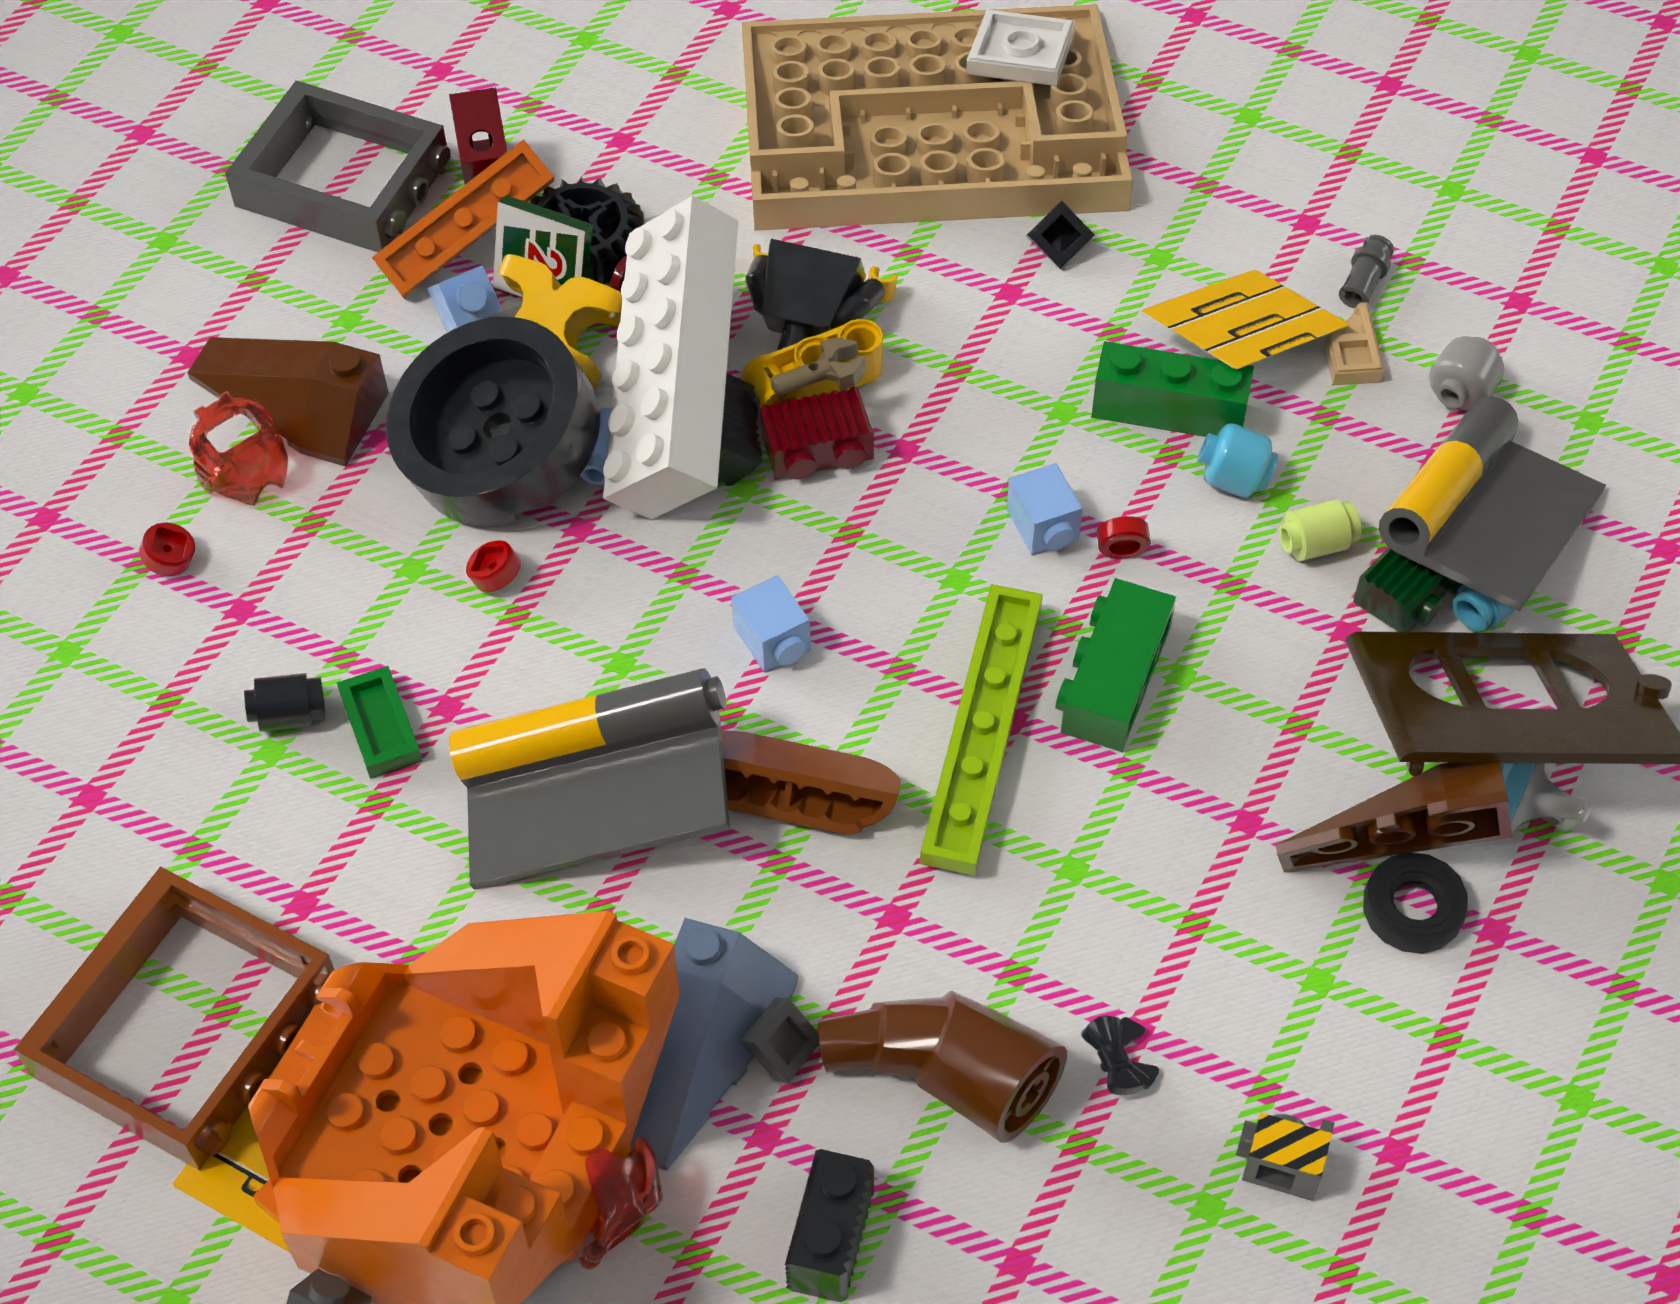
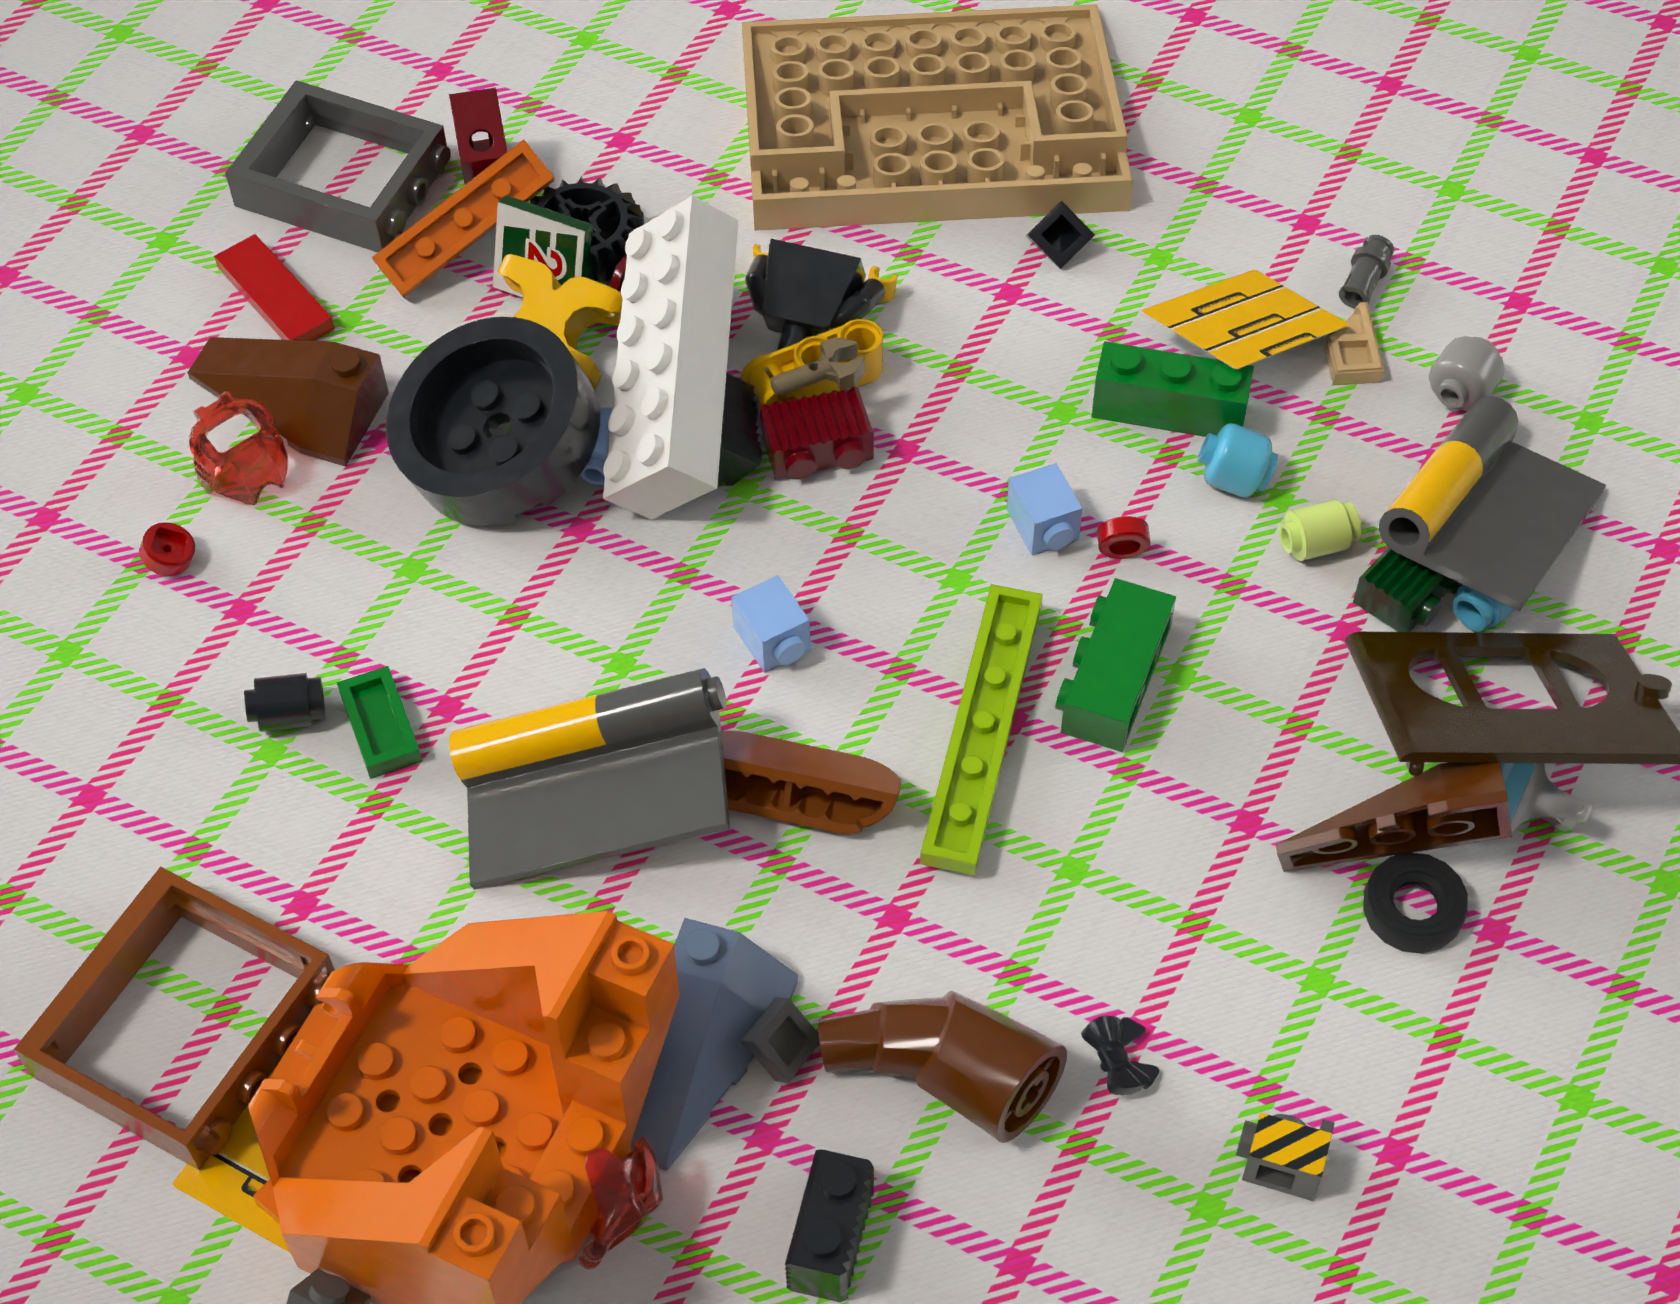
light blue brick [427,265,503,333] -> none
red tile [466,540,521,592] -> none
white tile [966,10,1075,86] -> none
none -> red tile [214,234,335,341]

